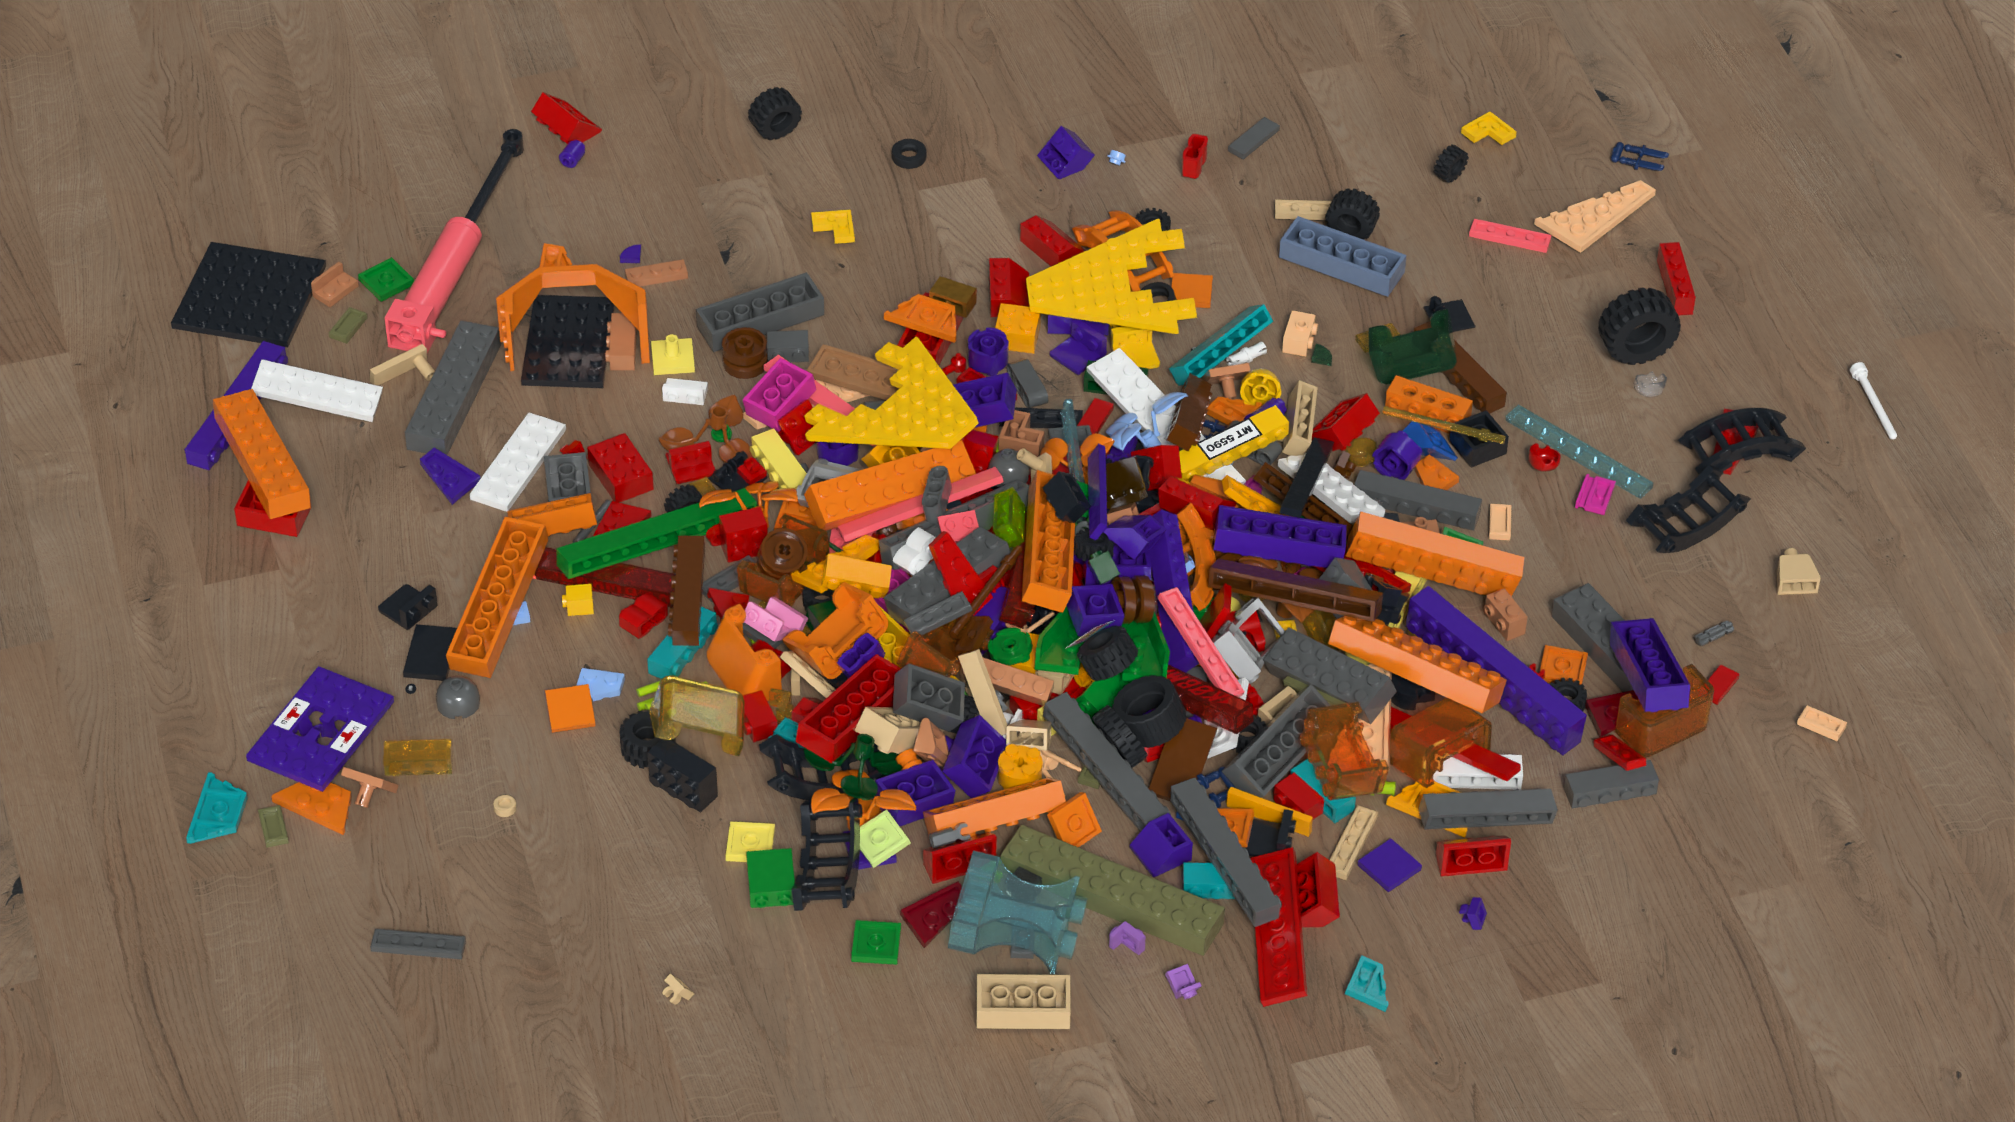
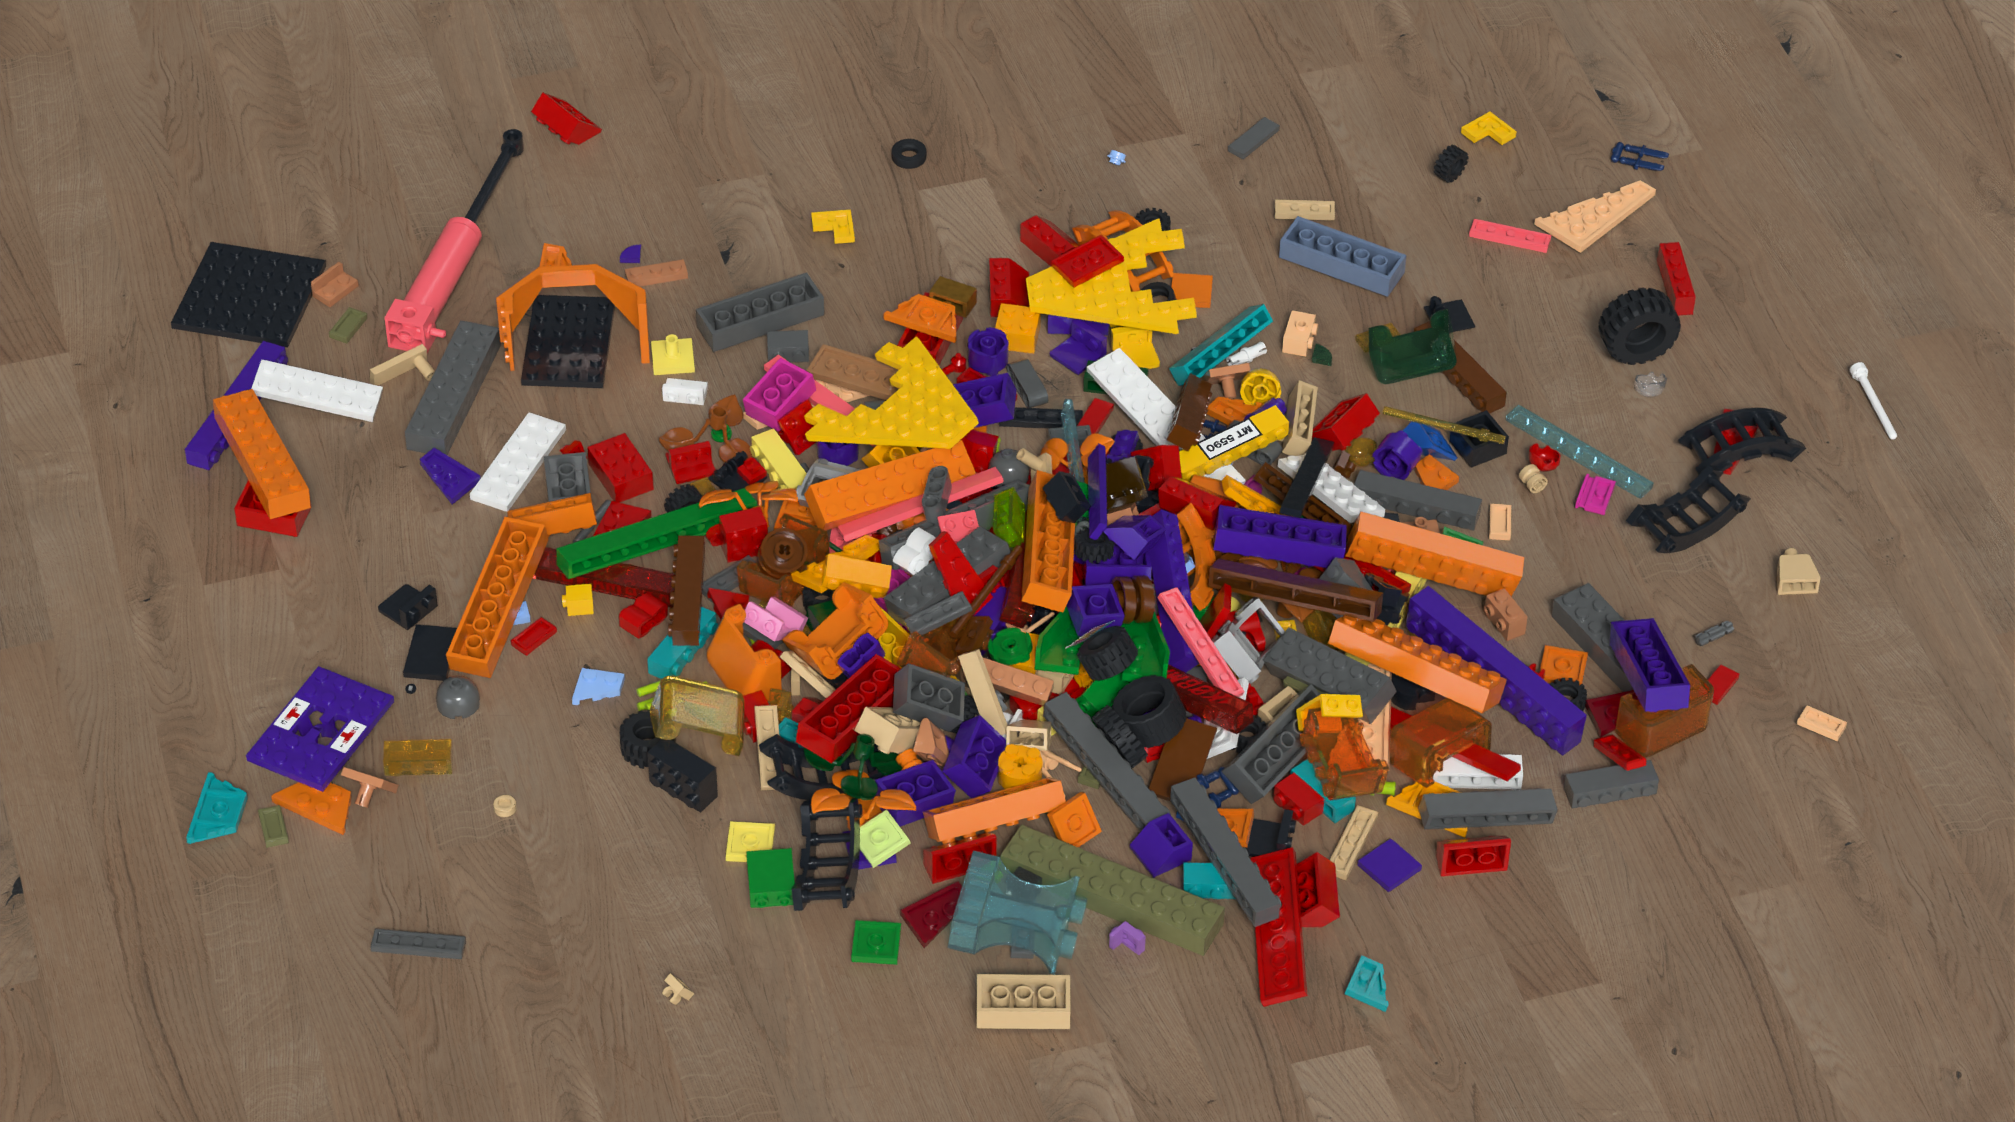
green plate [358,257,414,302] -> none
orange tile [545,684,595,733] -> none
dark purple brick [559,140,585,168] -> none
nougat brick [606,313,637,371] -> none
reddish brown wheel [722,327,768,379] -> none
black tyre [748,87,802,140] -> none
dark grey bar [929,823,971,849] -> none
nougat brick [999,410,1045,457] -> none
dark purple slope [1037,126,1095,179] -> none
dark green brick [1087,550,1120,585] -> none
light blue plant [1106,392,1188,451] -> none
medium lavender bracket [1165,964,1202,1000] -> none
red brick [1182,134,1208,179] -> none
light orange tile [1227,787,1313,837] -> none
black tyre [1325,188,1380,240] -> none
orange brick [1385,375,1473,434] -> none
dark purple tile [1459,897,1487,930] -> none
none -> red tile [511,617,557,656]
none -> tan tile [754,705,779,790]
none -> red tile [1051,235,1124,288]
none -> yellow panel [1296,694,1363,732]
none -> tan wheel [1519,464,1548,493]

